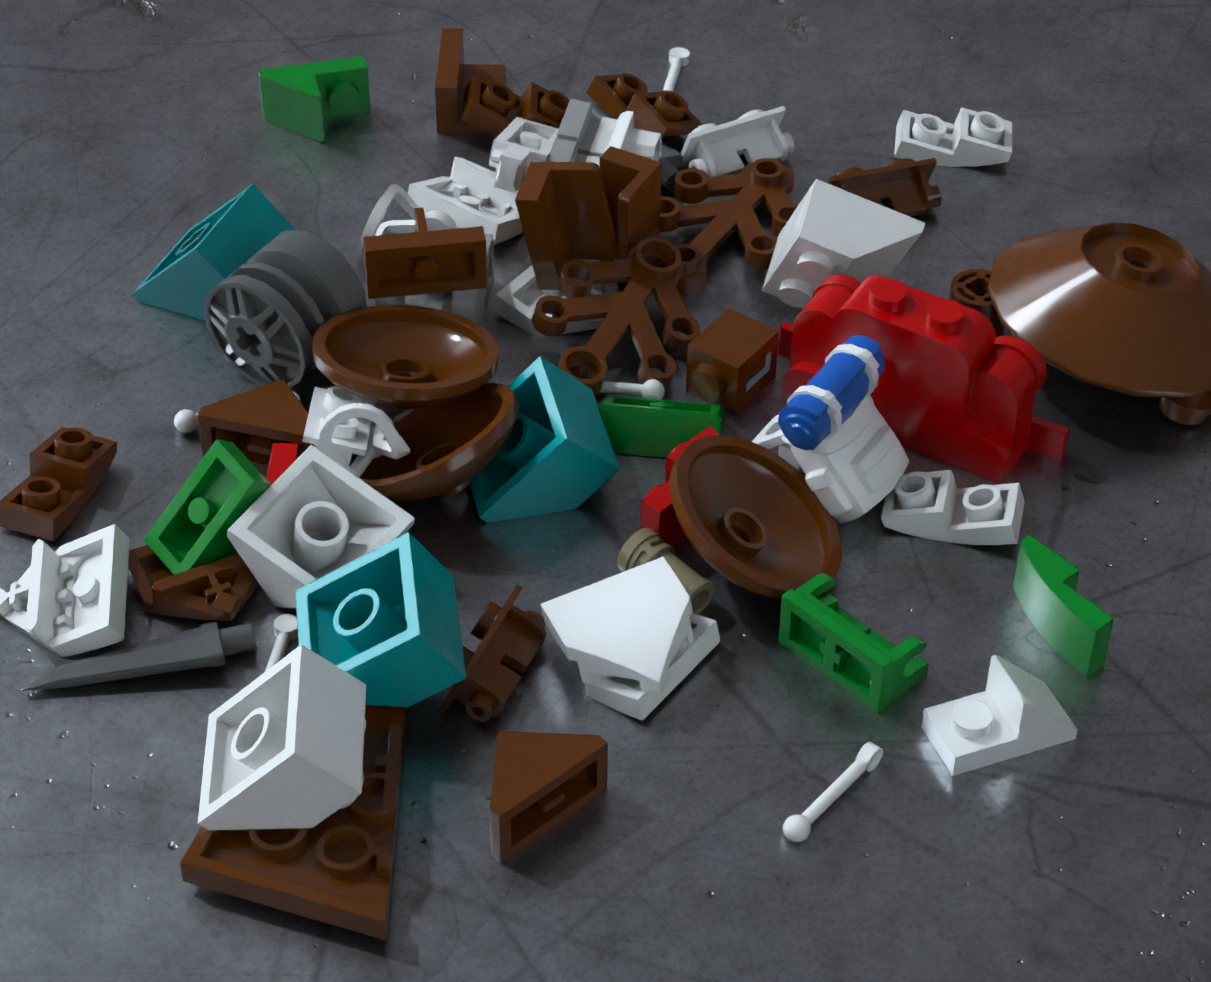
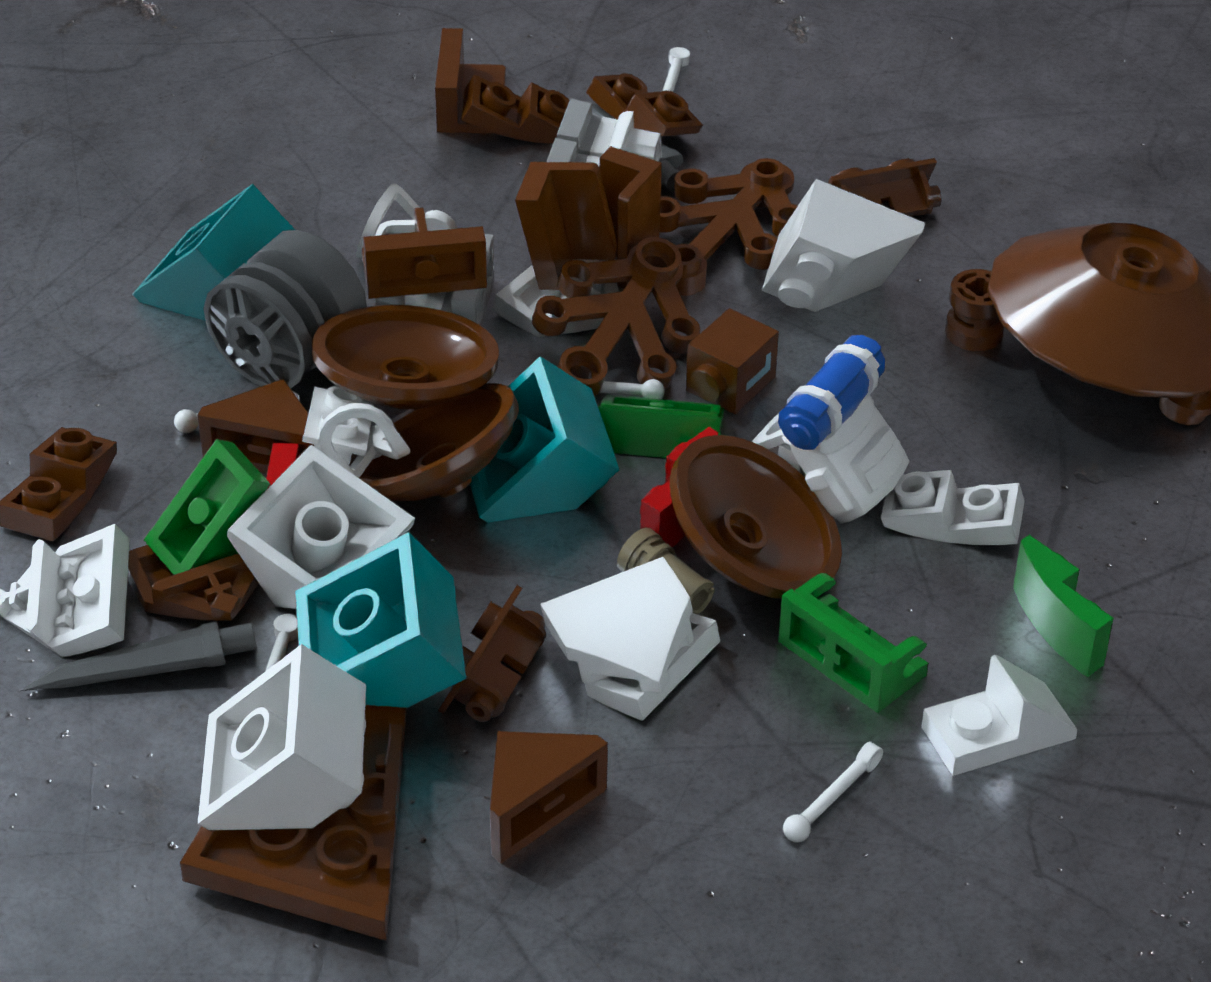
green slope [258,56,371,142] -> none
white slope [408,157,523,245] -> none
white hinge [489,117,559,193] -> none
white hinge [679,106,795,178] -> none
red brick [777,275,1070,484] -> none
white slope [894,107,1012,167] -> none

